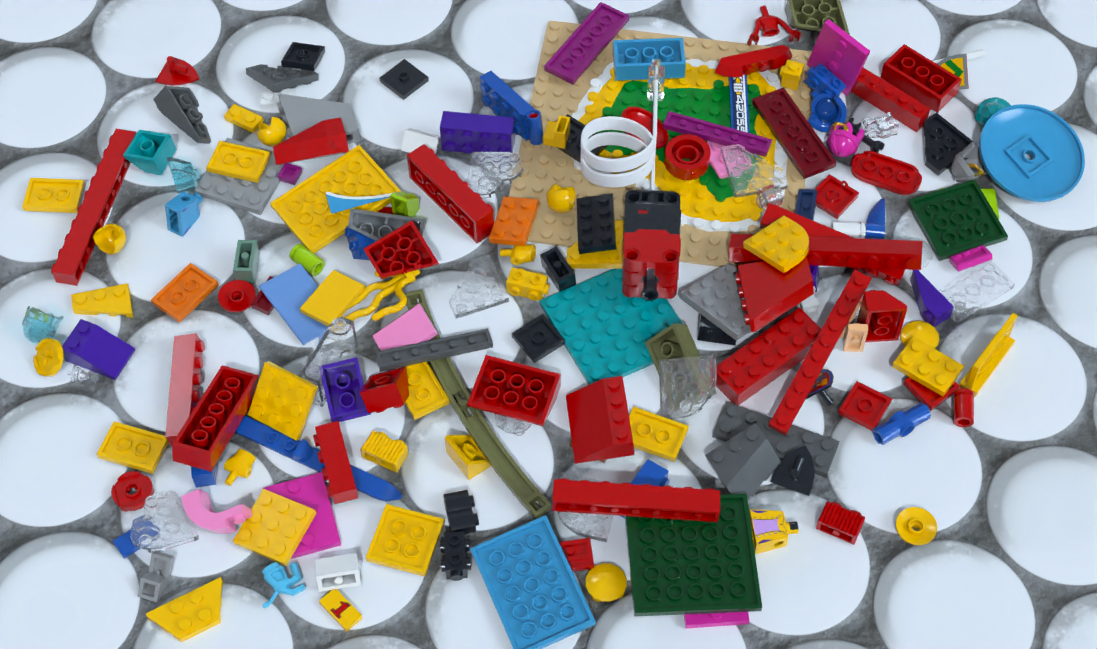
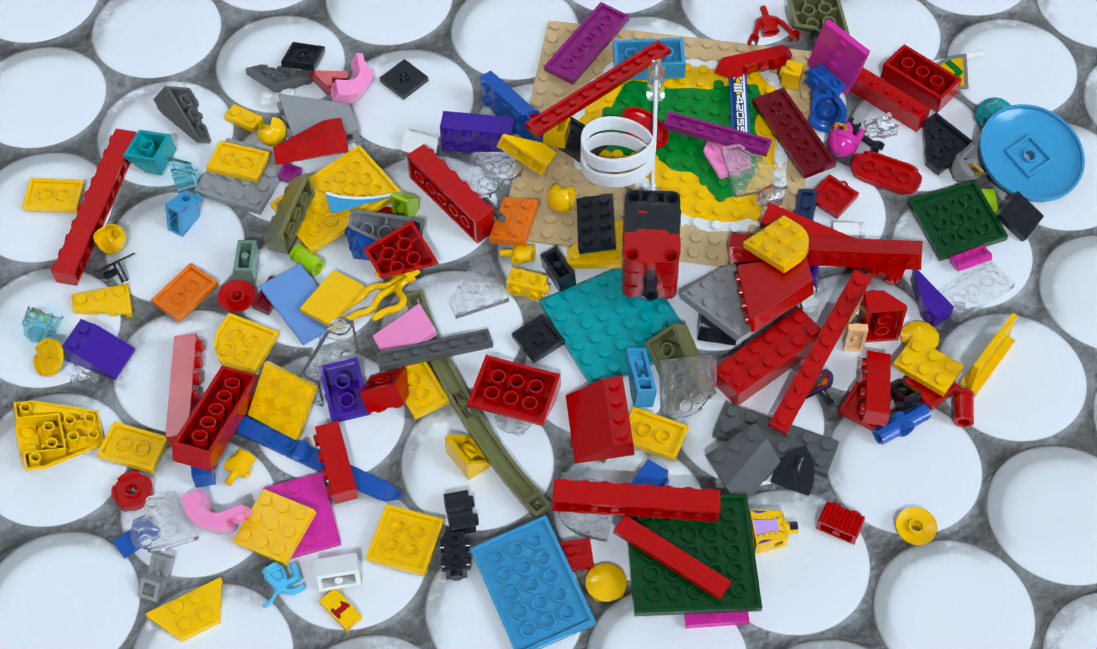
red shield [155,56,199,86] -> none
yellow brick [360,430,408,473] -> none
red piece [664,134,711,180] -> none
blue piece [865,198,885,239] -> none
none -> yellow wedge [13,400,104,471]
none -> black shield [91,253,135,283]
none -> yellow plate [214,313,280,374]
none -> olive slope [263,173,315,255]
none -> slope [309,70,349,95]
none -> bright pink arch [330,53,373,104]
none -> dark grey bar [482,197,506,223]
none -> yellow slope [496,134,557,176]
none -> red plate [525,40,670,138]
none -> red tile [613,515,732,601]
none -> dark azure slope [626,348,657,408]
none -> red brick [859,350,891,427]
none -> black slope [890,380,922,411]
none -> black tile [996,191,1044,242]

